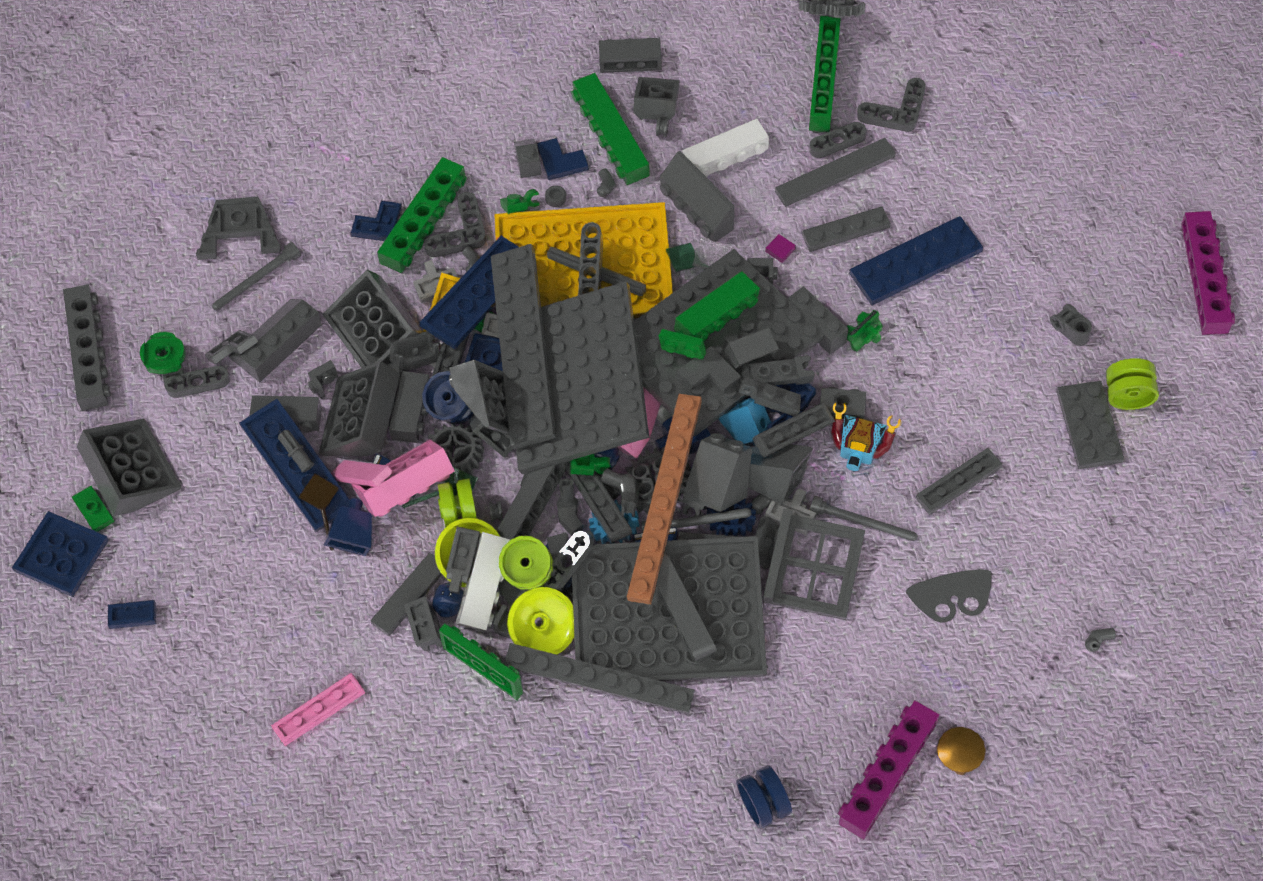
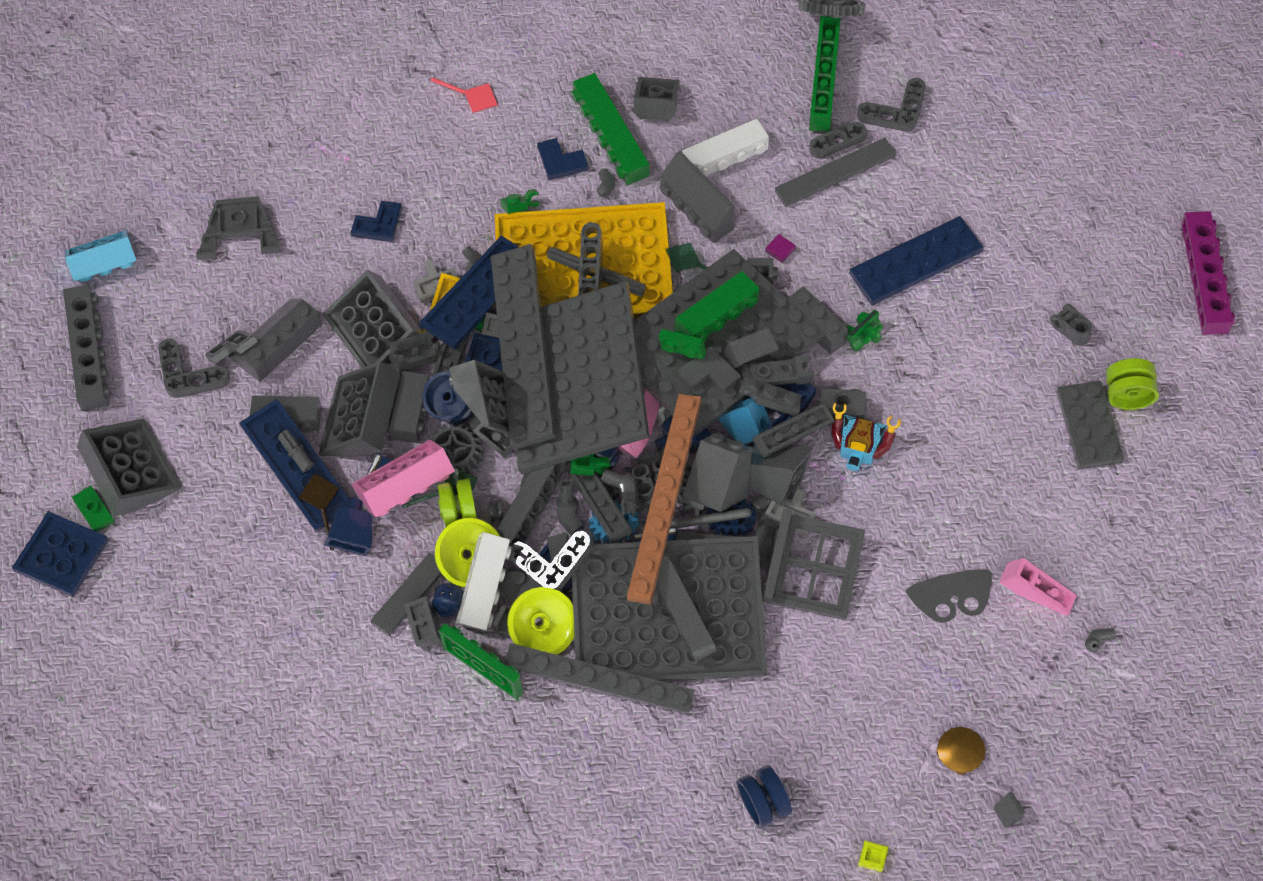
dark blue plate [108,600,156,629] -> none
green plate [140,332,186,374] -> none
dark grey piece [212,242,301,310] -> none
bright pink tile [271,673,365,746] -> none
dark grey bracket [307,360,338,399] -> none
bright pink tile [331,460,392,487] -> none
green brick [377,157,467,274] -> none
dark grey beam [424,192,486,257] -> none
dark grey hinge [446,527,480,594] -> none
lime wheel [499,536,553,590] -> none
dark grey slope [514,139,541,178] -> none
dark grey tile [545,185,566,207] -> none
dark grey brick [599,37,662,73] -> none
dark grey bush [656,117,669,137] -> none
clear piece [692,237,737,270] -> none
dark grey plate [802,206,890,252] -> none
dark grey piece [810,496,918,541] -> none
magenta brick [838,700,940,840] -> none
dark grey plate [915,448,1002,515] -> none
none -> medium azure slope [65,230,136,283]
none -> coral piece [431,77,497,113]
none -> neon yellow tile [858,840,889,872]
none -> dark grey slope [994,792,1024,828]
none -> bright pink slope [999,558,1077,615]

